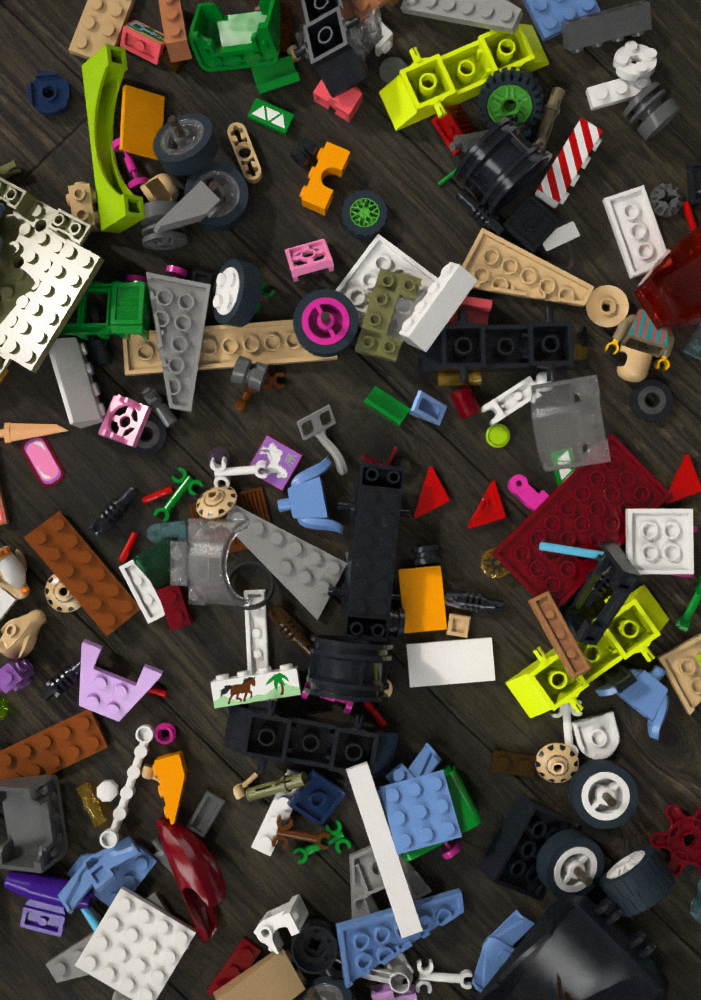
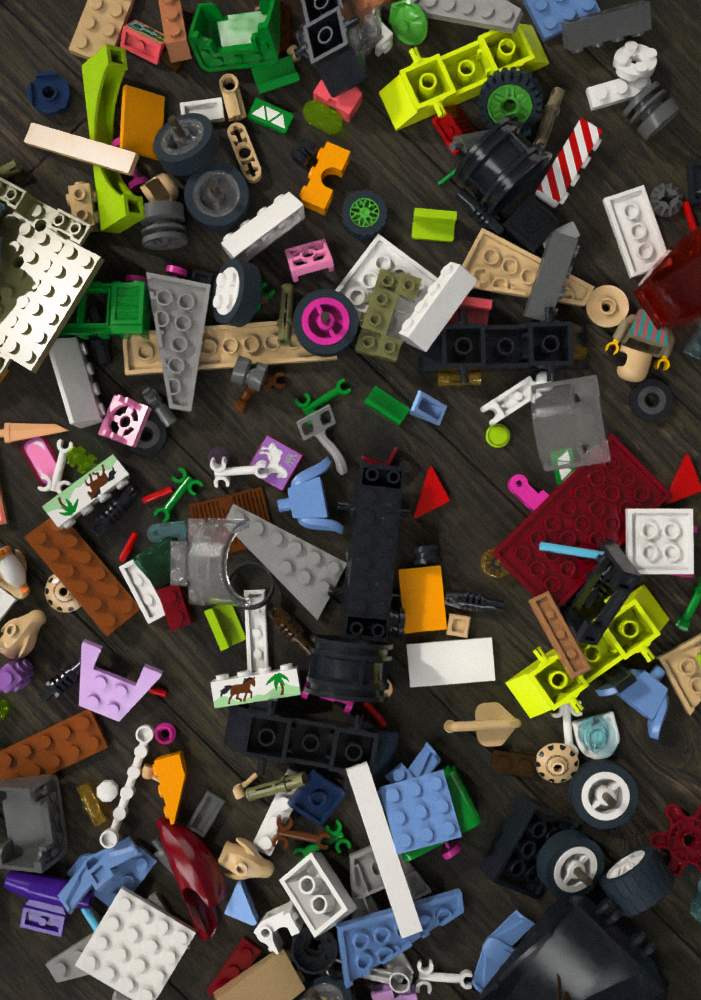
light grey slope [153,181,220,234] -> none
tan dish [196,485,237,519] -> none
dark grey piece [379,57,407,84] -> none
dark red piece [450,386,482,420] -> none
red tile [467,480,507,529] -> none
none -> tile [24,123,140,176]
none -> white bar [38,439,75,494]
none -> brick [42,454,130,530]
none -> clear neon green piece [65,446,97,475]
none -> white tile [180,97,225,123]
none -> lime panel [204,600,246,651]
none -> tan animal [218,837,274,880]
none -> tan piece [219,74,247,122]
none -> white slope [221,192,305,262]
none -> light blue slope [224,880,259,926]
none -> olive pin [277,284,294,346]
none -> white slope [279,852,357,938]
none -> green bar [295,379,351,426]
none -> clear neon green tile [303,100,342,134]
none -> bright green piece [388,0,428,46]
none -> lime panel [411,208,457,242]
none -> tan piece [444,702,521,747]
none -> dark grey brick [523,231,580,321]
none -> clear light blue hat [578,716,610,754]

